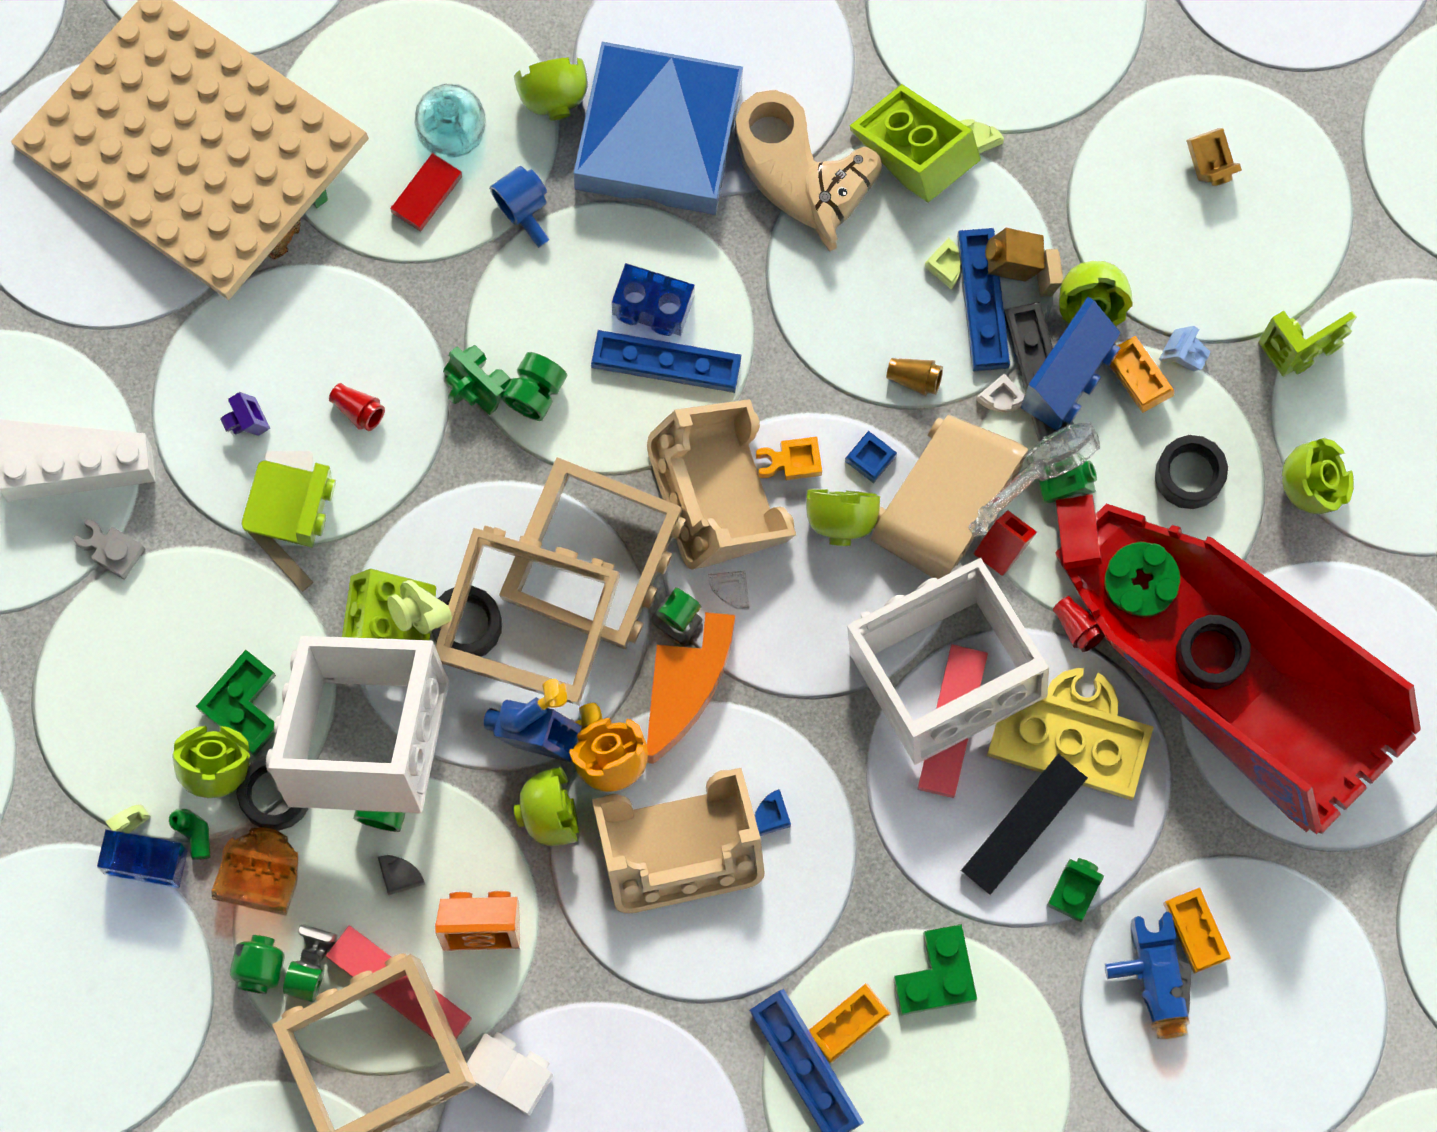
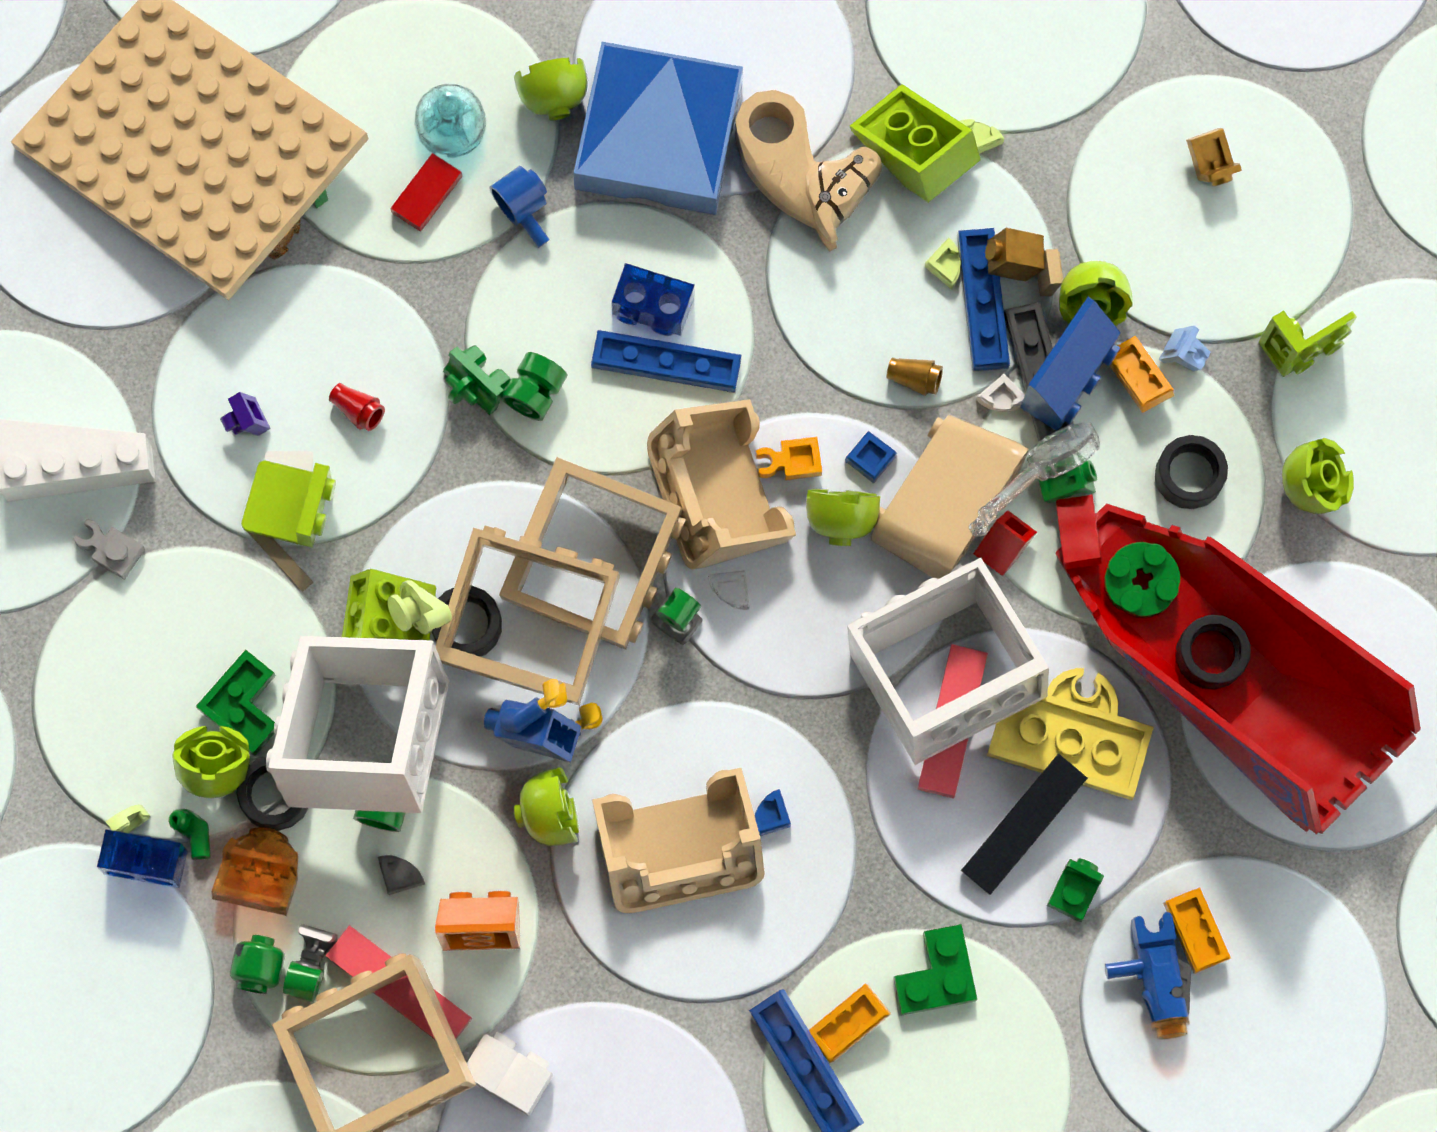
light orange cylinder [569,718,648,792] -> none
orange slope [647,612,735,764] -> none
red cone [1053,596,1105,652] -> none

